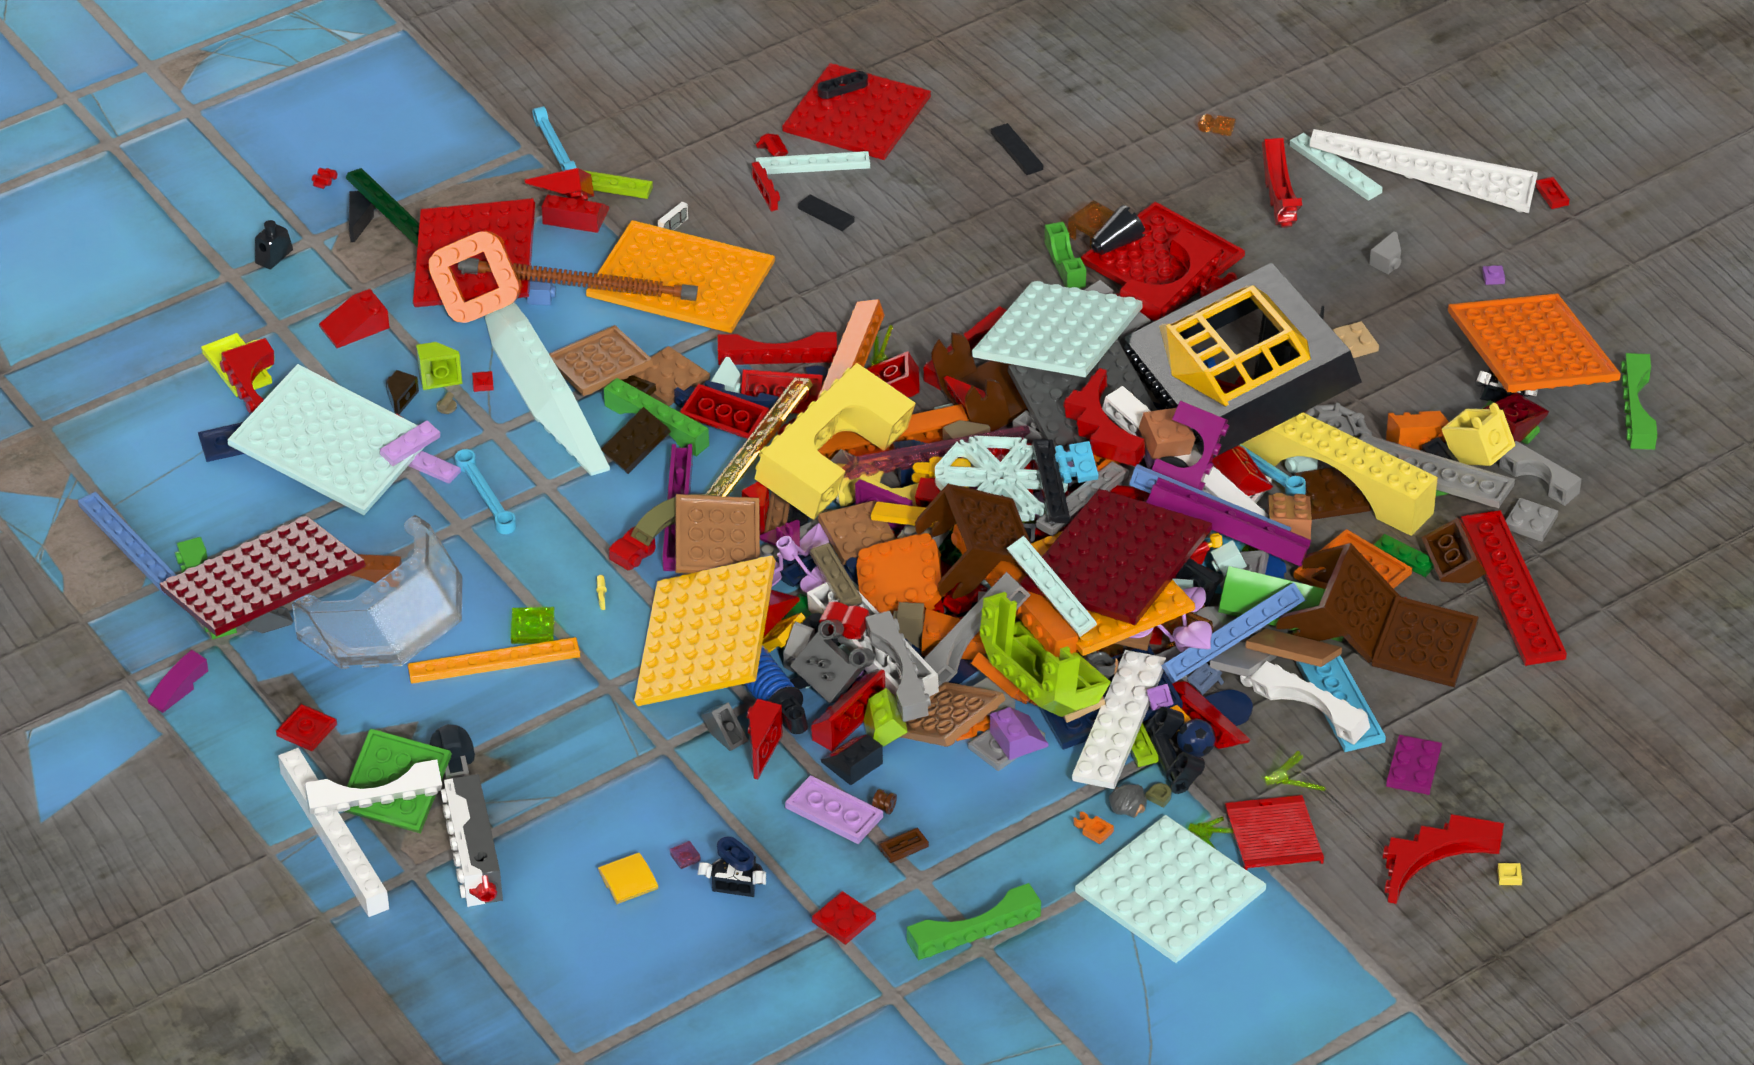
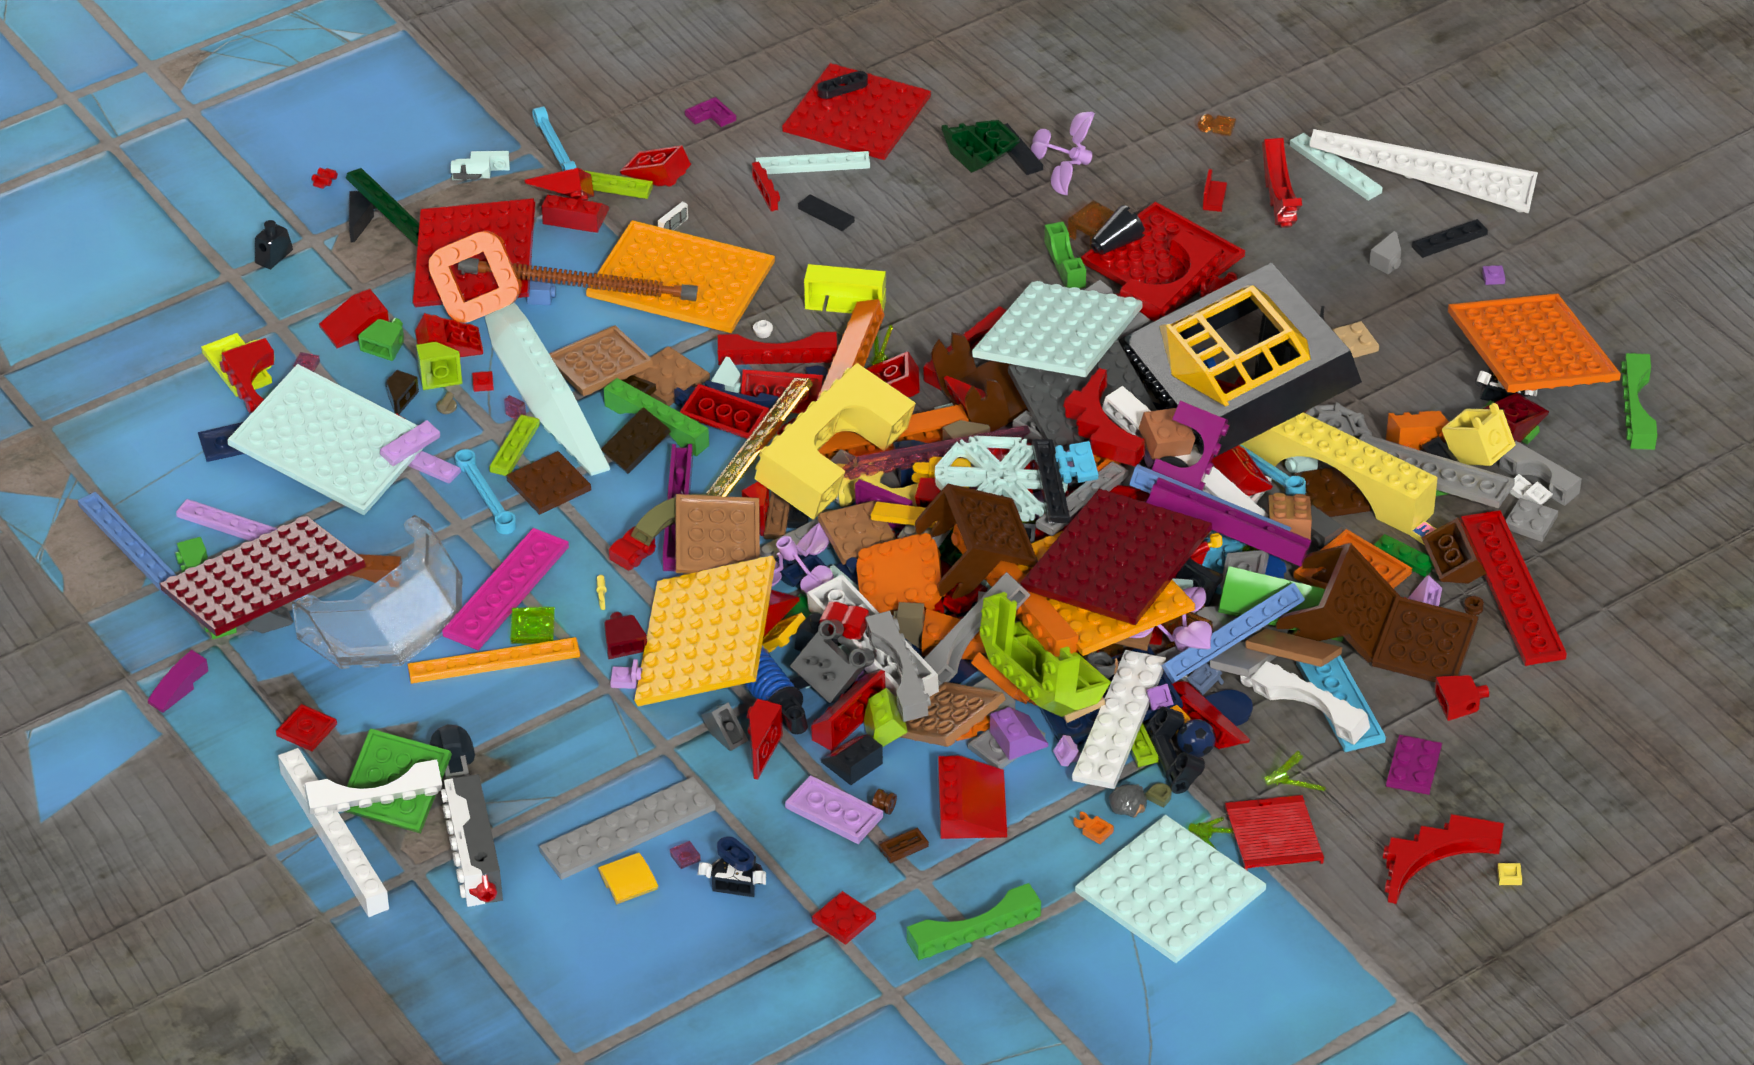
red bracket [756,133,789,156] -> none
magenta piece [760,520,800,553] -> none
light grey slope [783,622,815,673] -> none
dark tan tile [810,543,862,606] -> none
light aqua tile [1007,536,1097,637] -> none
light aqua brick [1211,540,1247,577] -> none
red plate [1535,177,1570,209] -> none
none -> lavender tile [176,499,277,541]
none -> clear pink plate [293,352,320,372]
none -> bright green torso [358,318,404,361]
none -> red slope [415,313,484,357]
none -> dark pink plate [442,528,569,651]
none -> light aqua plate [451,151,510,181]
none -> lime plate [489,415,540,476]
none -> clear pink plate [504,395,526,420]
none -> reddish brown plate [506,451,591,515]
none -> light grey plate [539,777,716,880]
none -> dark red torso [605,612,647,659]
none -> lavender bracket [611,659,642,689]
none -> red slope [620,145,691,187]
none -> magenta tile [685,97,736,127]
none -> white plate [753,320,773,338]
none -> neon yellow piece [804,264,886,314]
none -> red slope [938,756,1007,839]
none -> dark green wedge [941,120,1020,173]
none -> lavender plant [1031,112,1095,195]
none -> lavender tile [1053,735,1081,767]
none -> red panel [1203,169,1227,212]
none -> dark grey slope [1311,505,1343,550]
none -> lavender slope [1408,575,1442,606]
none -> tile [1410,521,1436,545]
none -> black tile [1412,219,1488,258]
none -> red torso [1435,675,1489,721]
none -> reddish brown bush [1464,596,1484,616]
none -> white slope [1510,474,1553,505]

